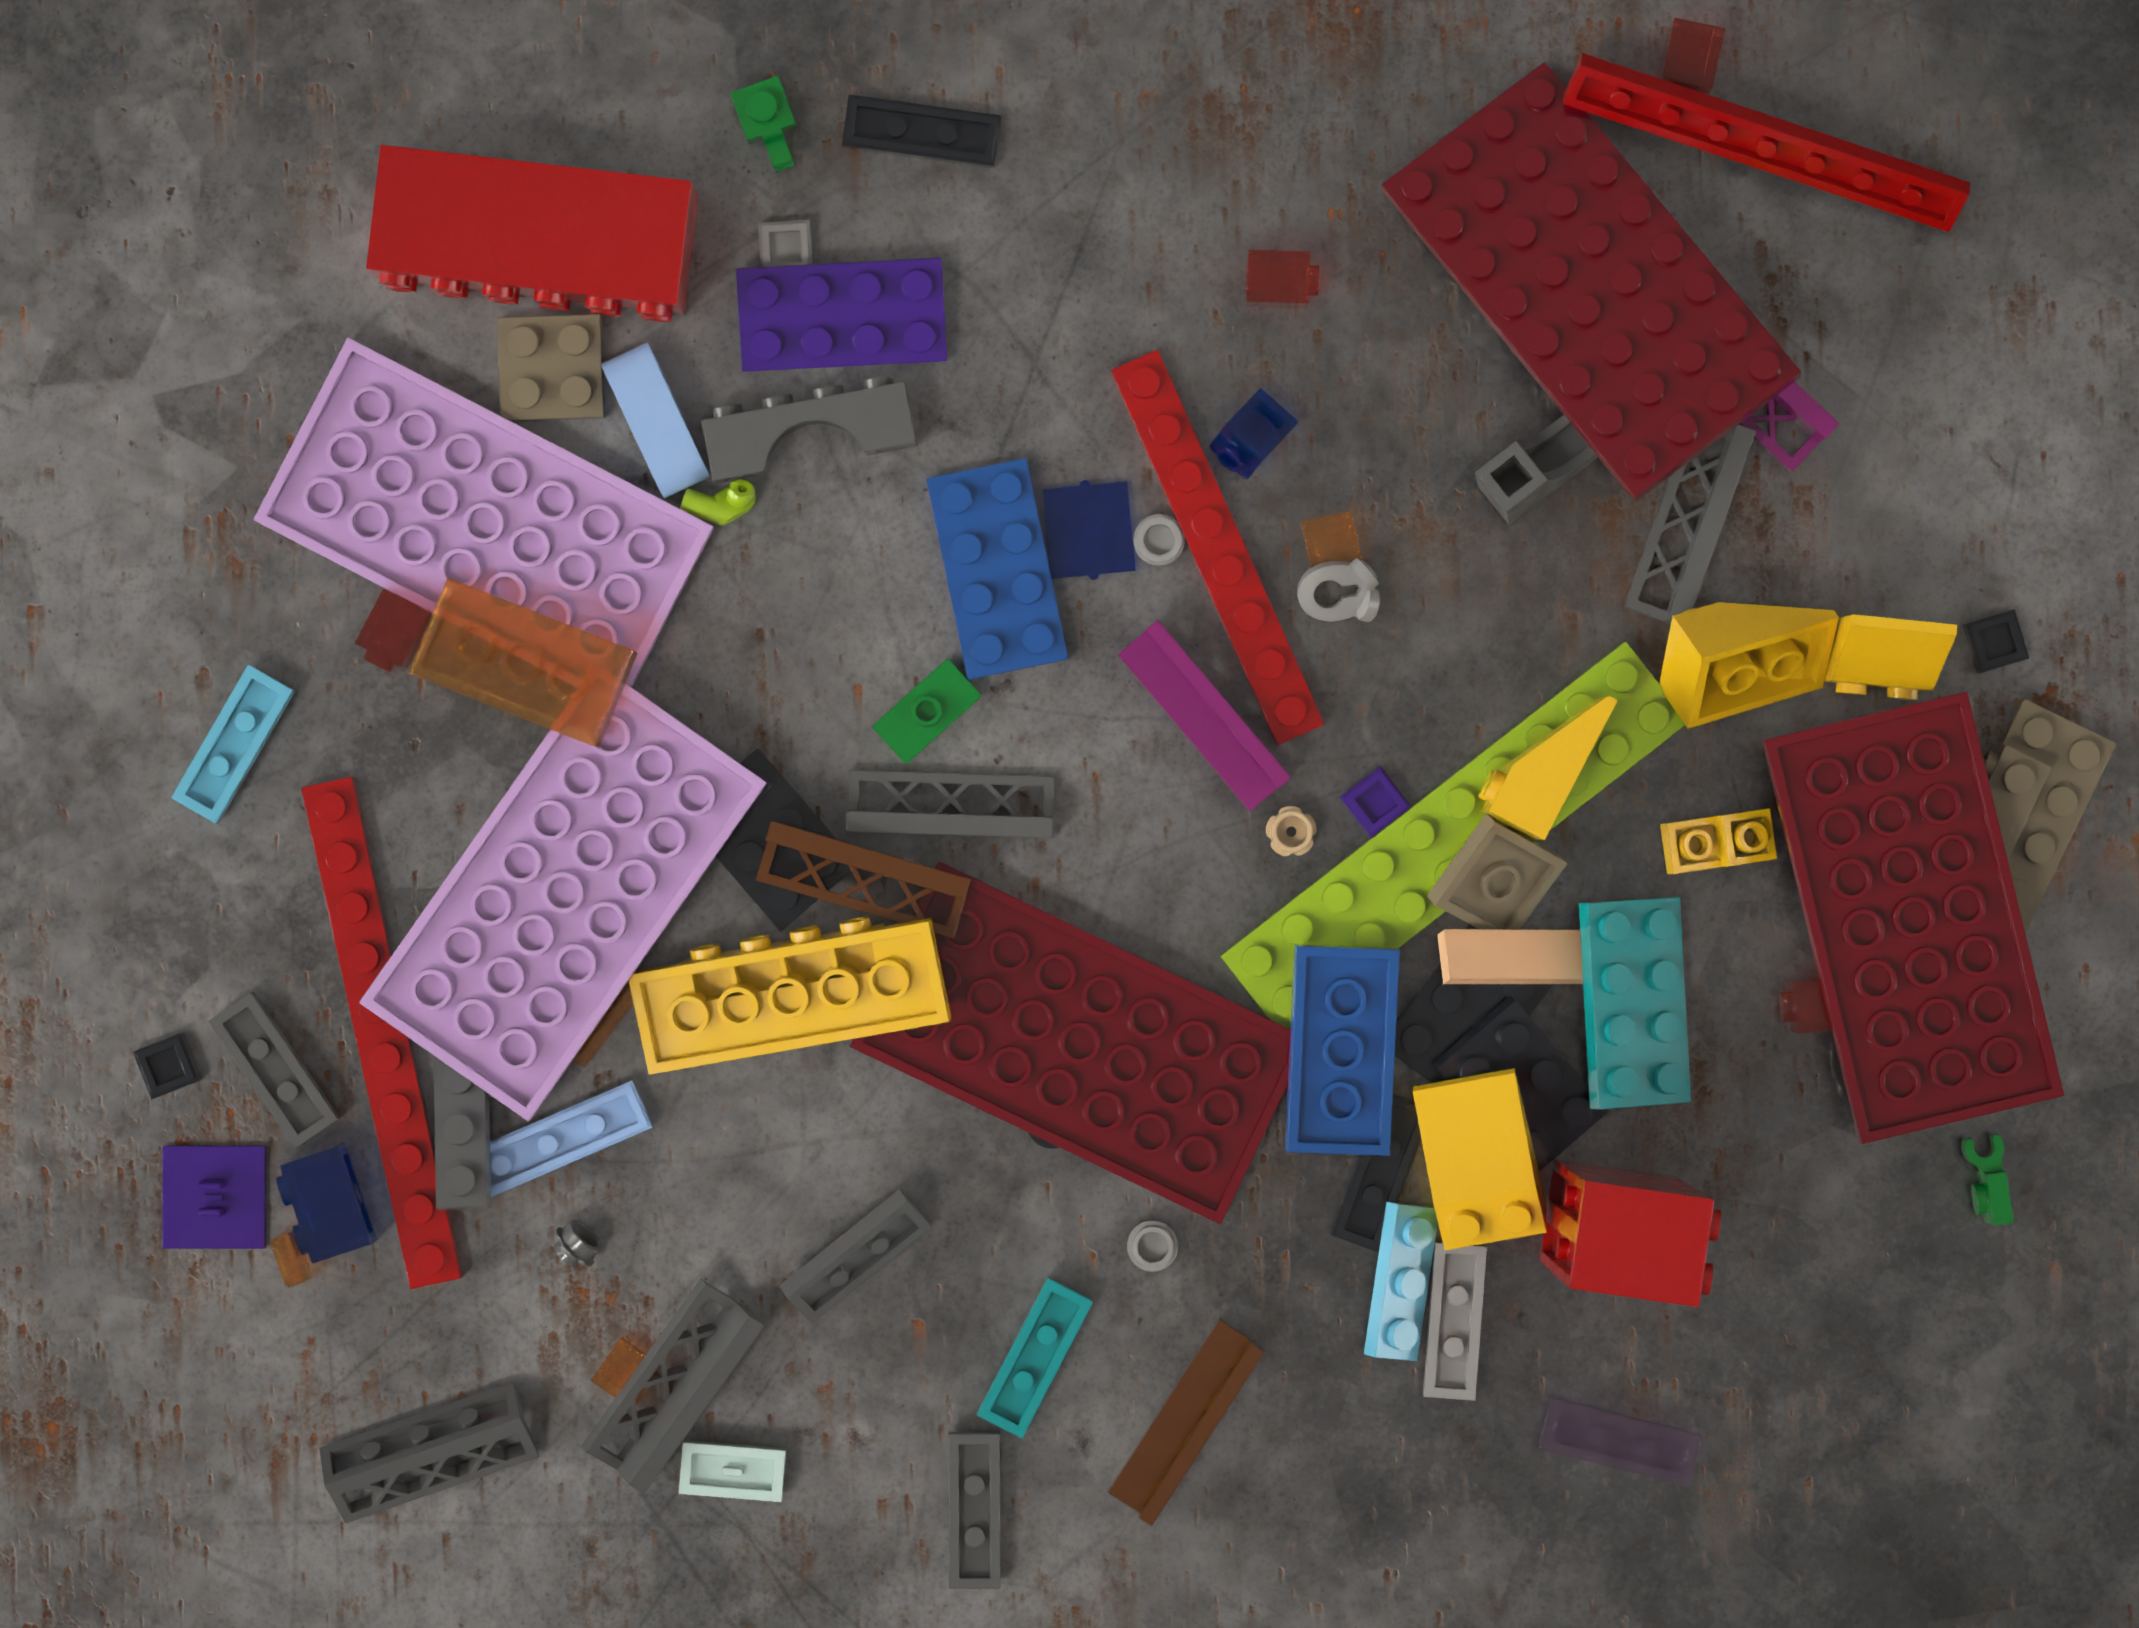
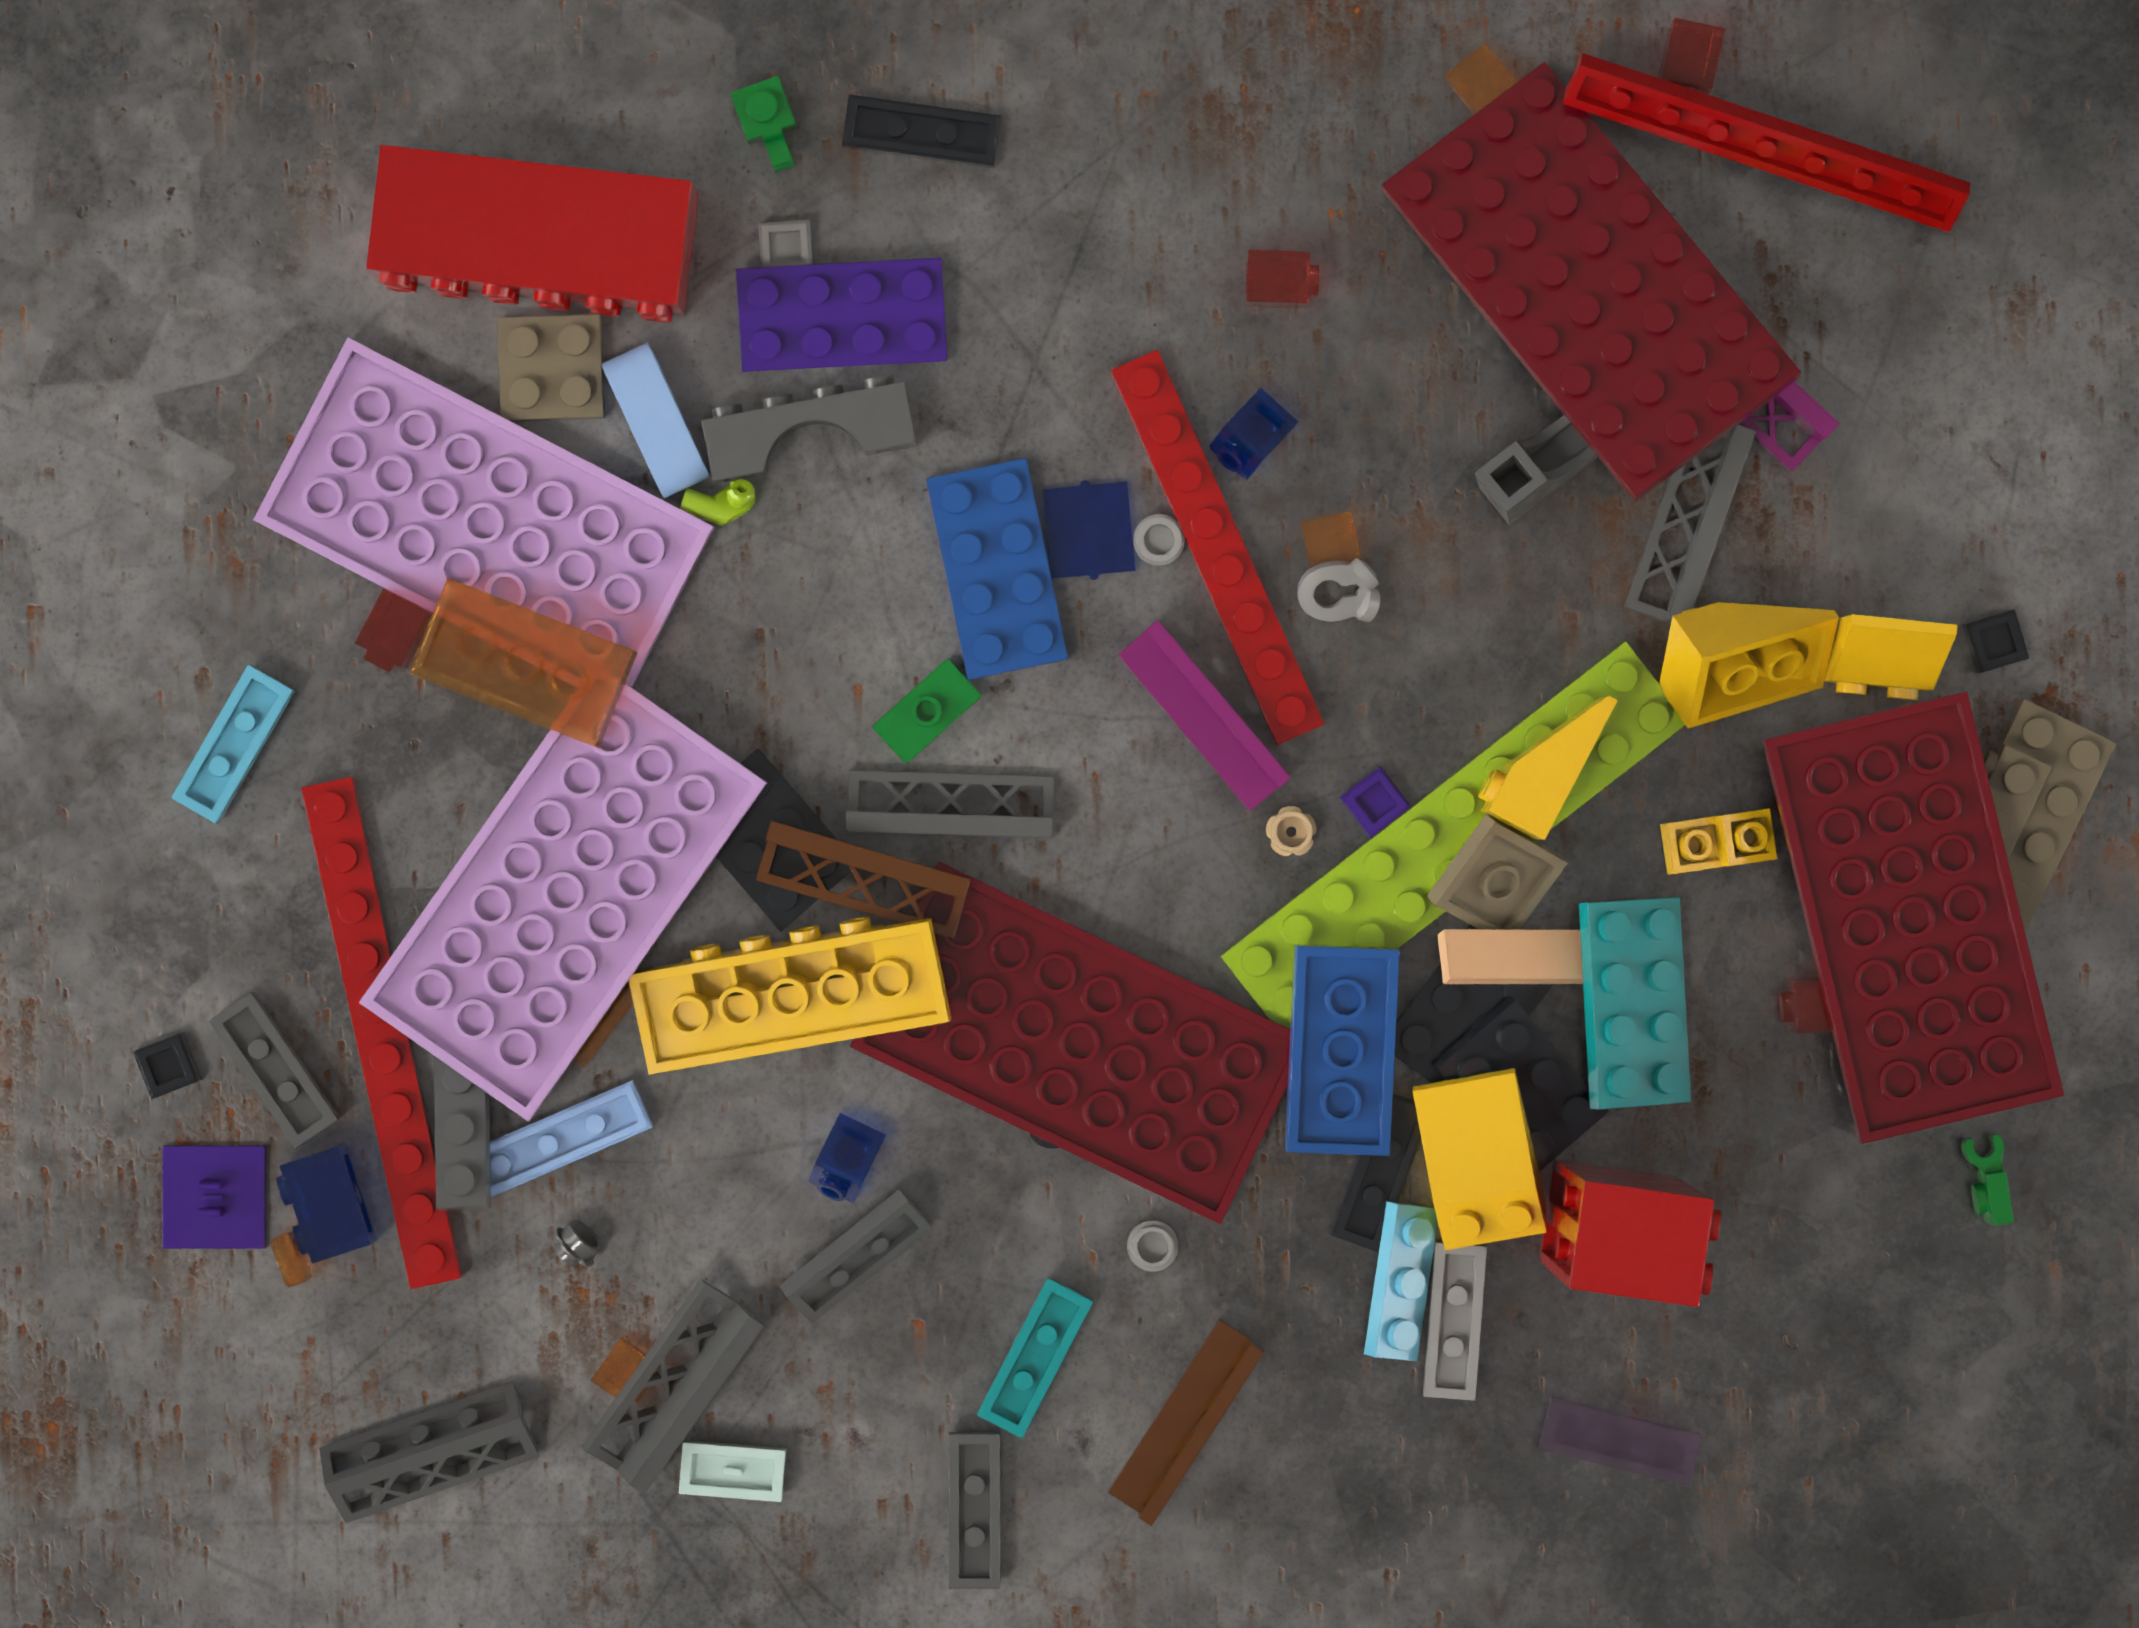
none -> clear blue bracket [808,1113,886,1203]
none -> clear orange tile [1444,43,1517,114]

